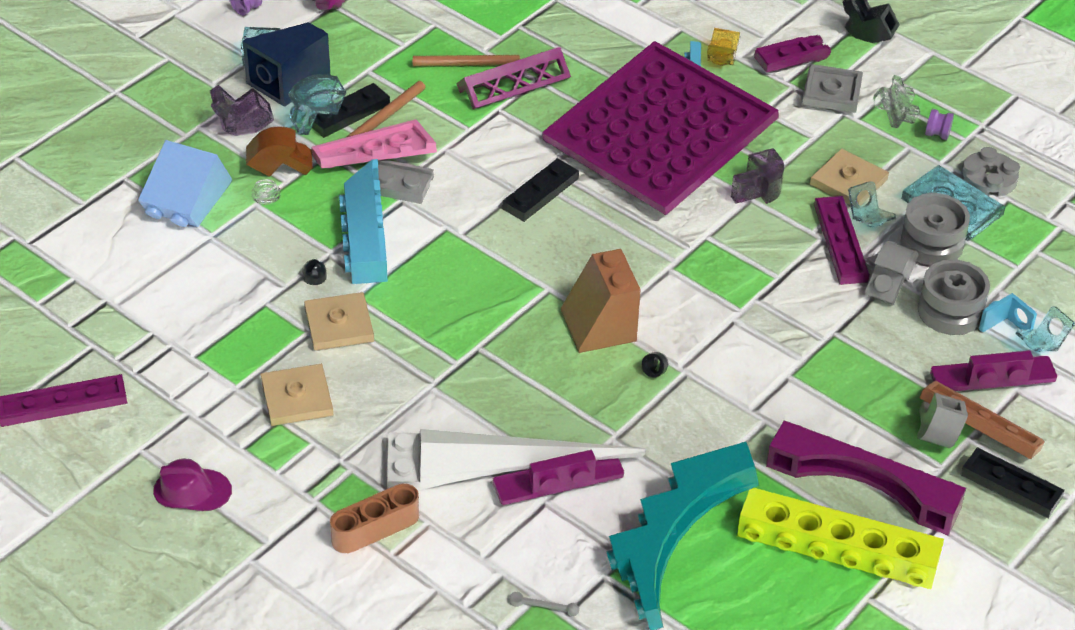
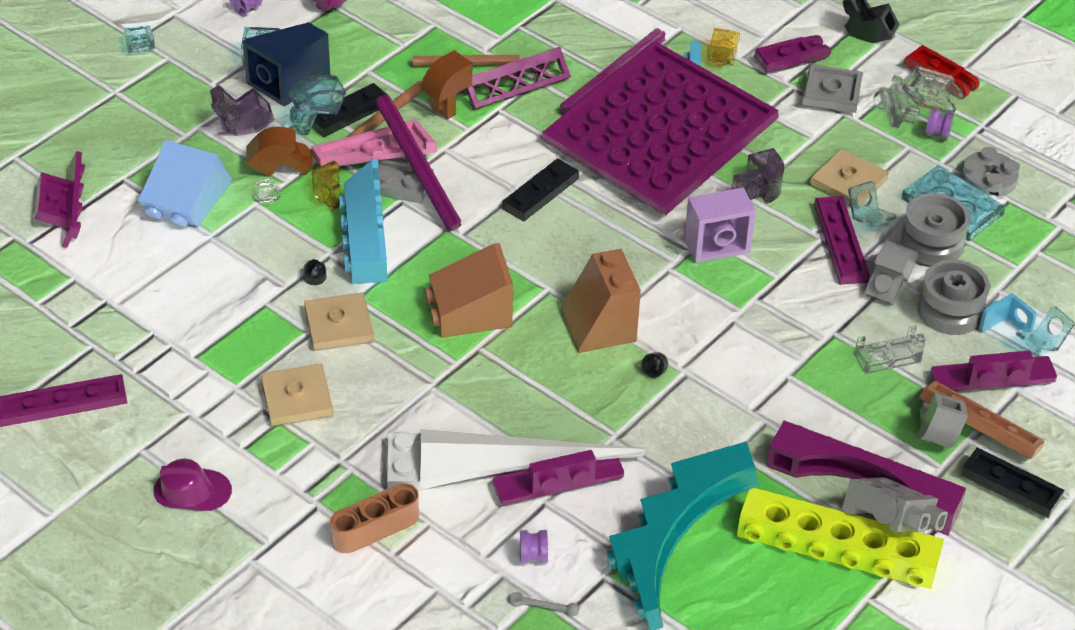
none -> magenta bracket [34,151,85,248]
none -> clear light blue plate [123,25,155,53]
none -> clear yellow bracket [311,161,341,211]
none -> magenta axle [376,94,461,231]
none -> dark orange brick [421,50,472,120]
none -> nougat slope [424,243,513,338]
none -> medium lavender wheel [520,530,548,564]
none -> magenta axle [560,28,666,114]
none -> lavender brick [684,187,756,263]
none -> light grey hips [842,477,948,533]
none -> clear hinge [853,325,926,374]
none -> clear hinge [901,66,963,114]
none -> red hinge [904,45,980,99]

